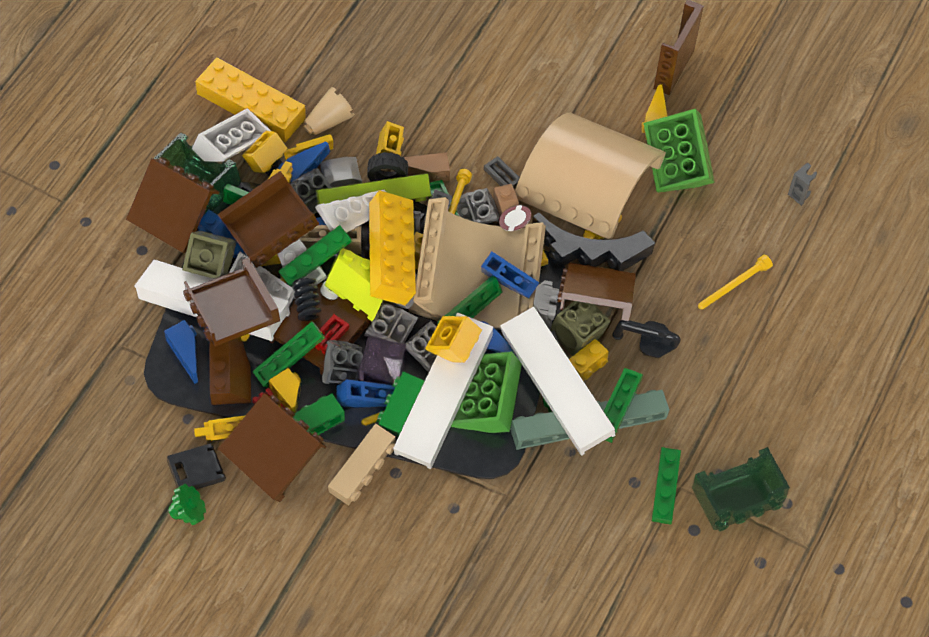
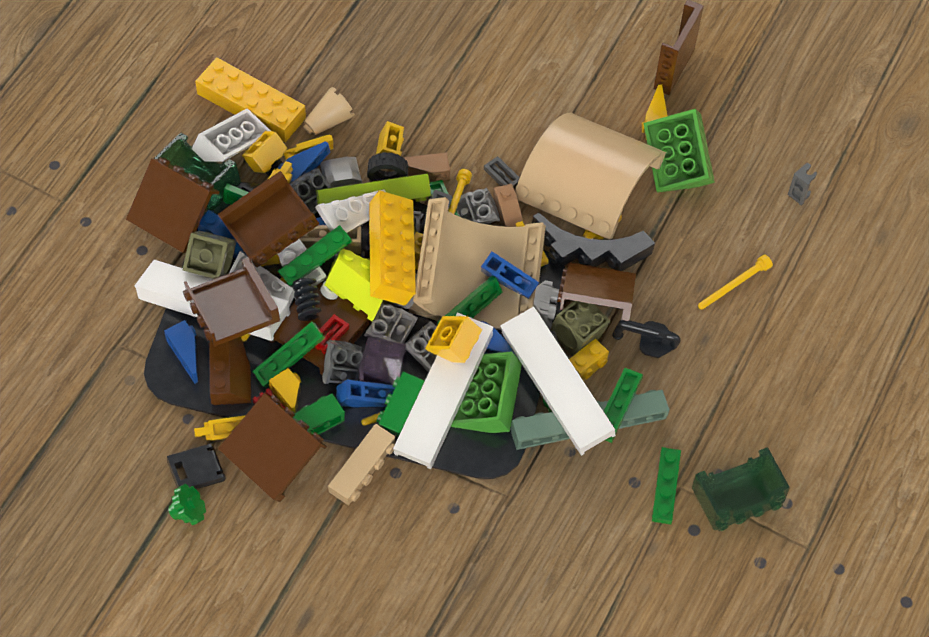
sticker [499,205,531,231] -> none

